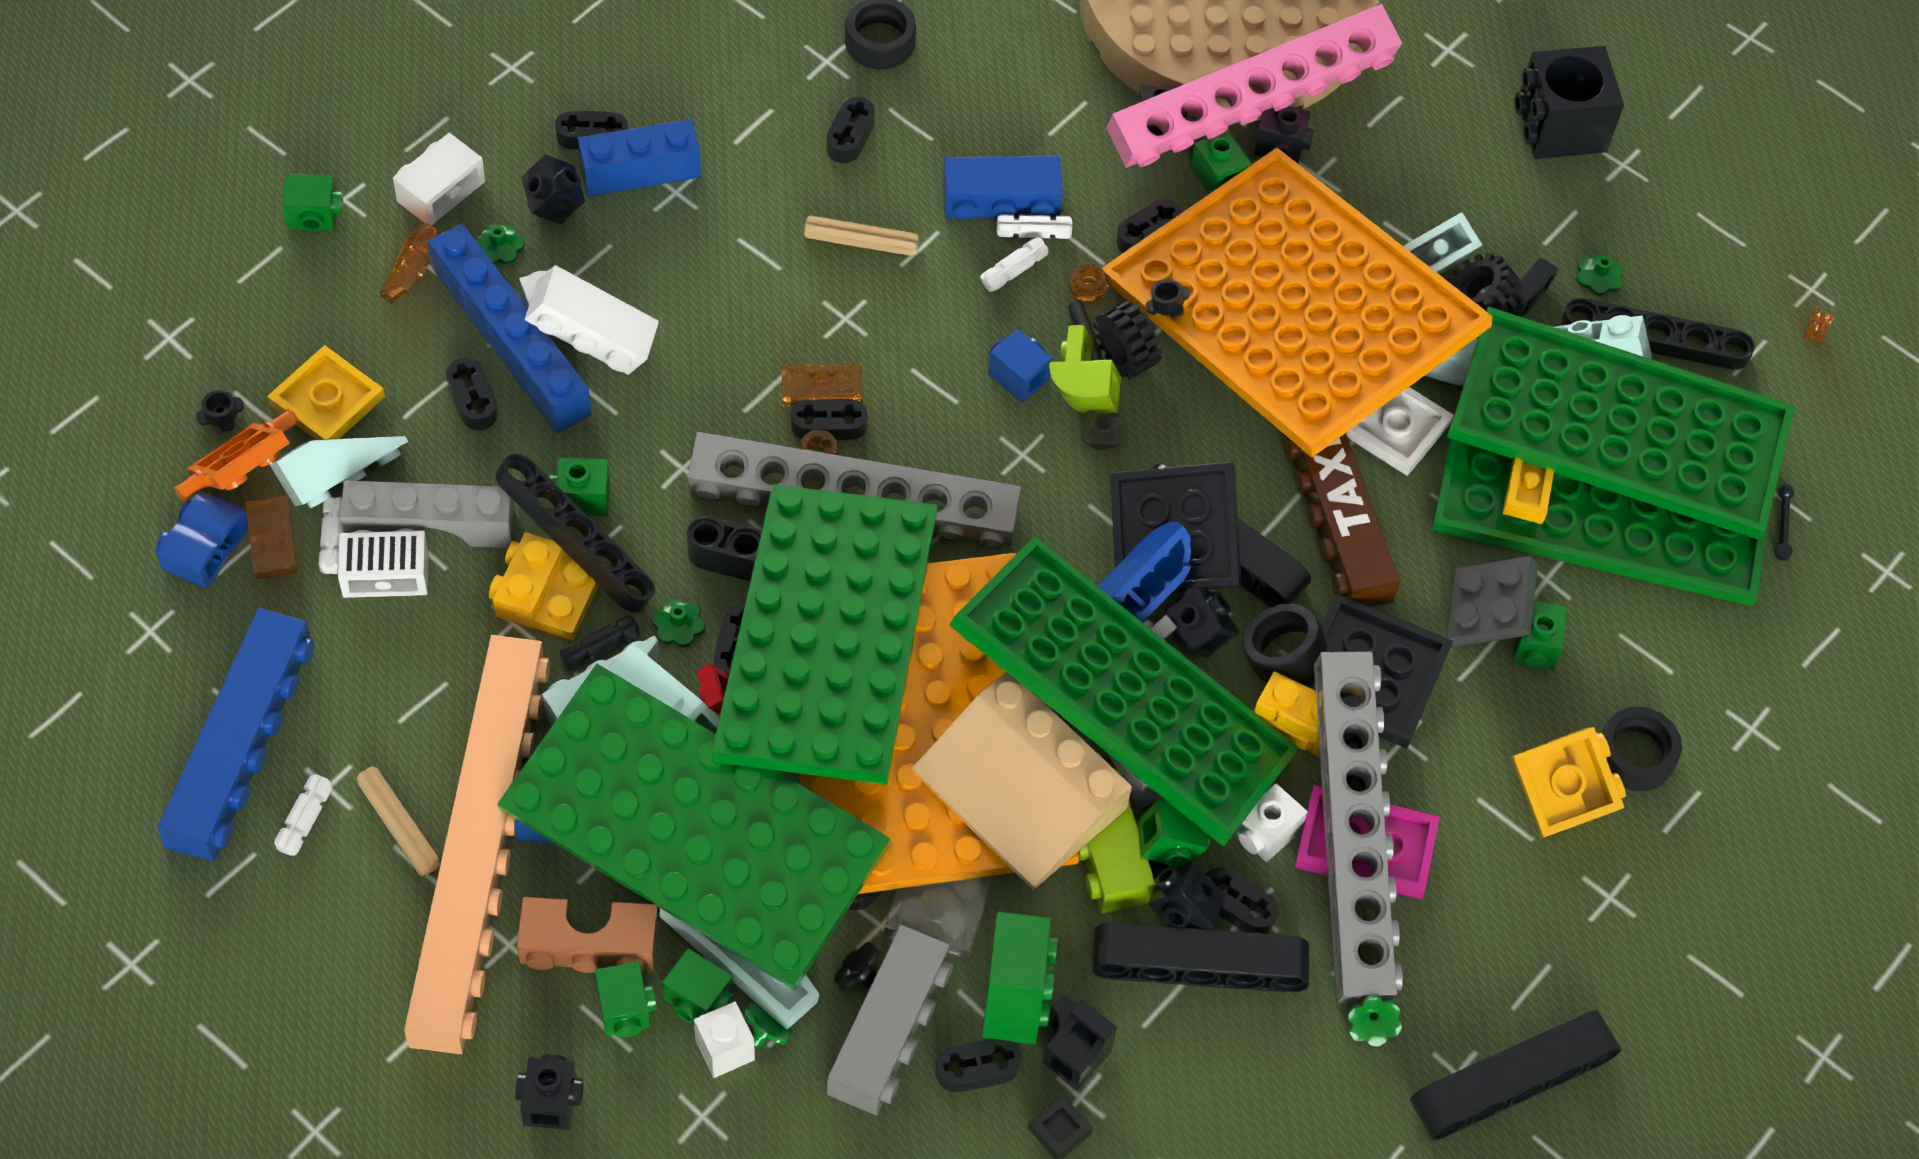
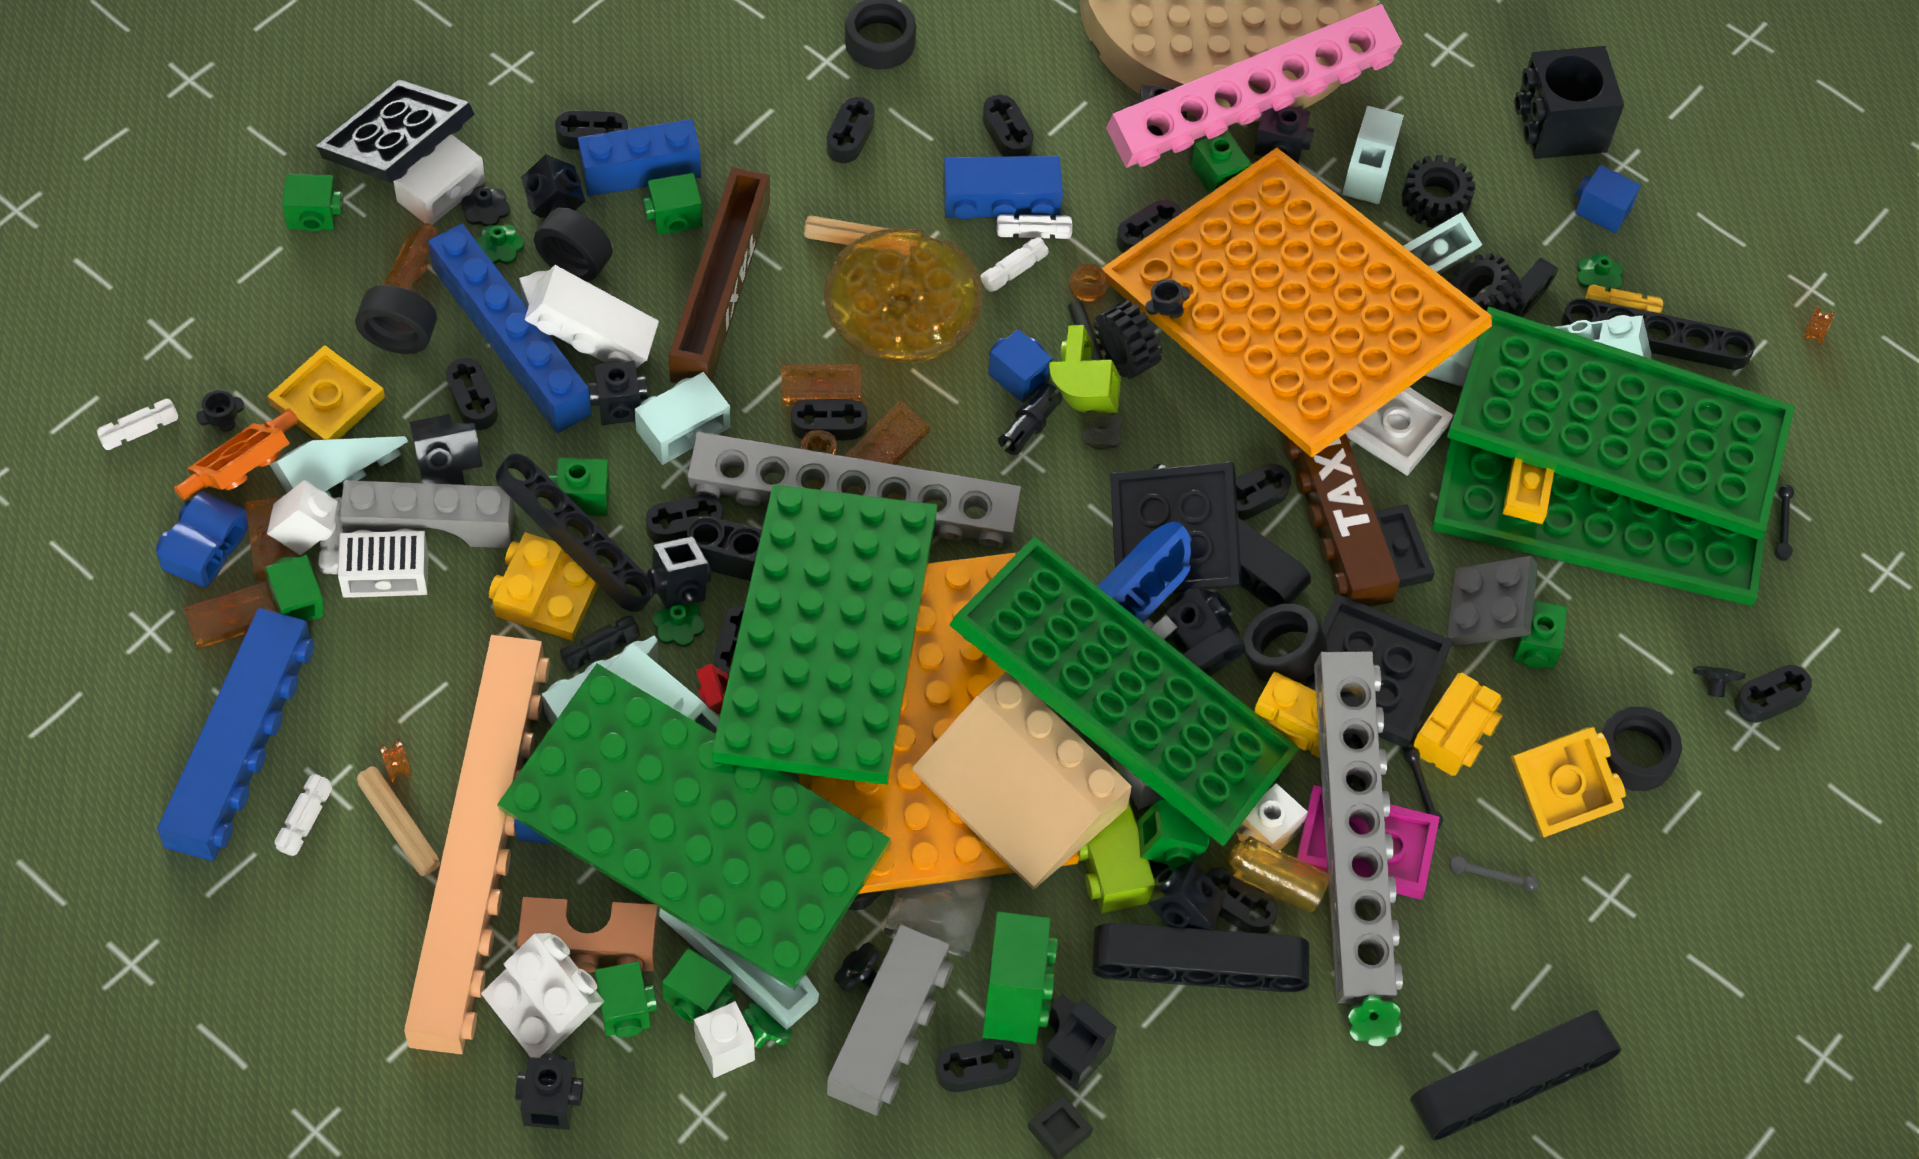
none -> white axle [97,399,178,450]
none -> clear orange plate [183,582,276,649]
none -> green brick [266,555,324,622]
none -> white brick [267,480,338,555]
none -> black plate [316,80,475,183]
none -> black tyre [355,285,437,354]
none -> clear orange bush [378,739,412,783]
none -> black brick [409,414,483,485]
none -> black plant [461,186,510,227]
none -> white plate [481,933,605,1058]
none -> black tyre [533,208,613,282]
none -> black brick [588,360,648,425]
none -> light aqua brick [635,372,731,465]
none -> green brick [642,173,703,235]
none -> black beam [646,495,723,544]
none -> black brick [647,536,711,609]
none -> reddish brown brick [669,167,770,383]
none -> clear yellow brick [824,228,983,364]
none -> clear orange plate [845,400,931,465]
none -> black beam [982,94,1034,157]
none -> black pin [998,383,1063,455]
none -> black beam [1182,628,1246,676]
none -> clear yellow brick [1227,836,1329,913]
none -> black beam [1236,463,1291,521]
none -> light aqua slope [1342,106,1404,204]
none -> black plate [1375,504,1435,588]
none -> black tyre [1402,155,1475,228]
none -> black hinge [1404,747,1443,829]
none -> yellow brick [1413,673,1503,776]
none -> dark grey hinge [1449,855,1539,892]
none -> blue brick [1575,165,1641,234]
none -> yellow axle [1585,285,1663,314]
none -> black plant [1692,666,1746,697]
none -> black beam [1735,665,1812,723]

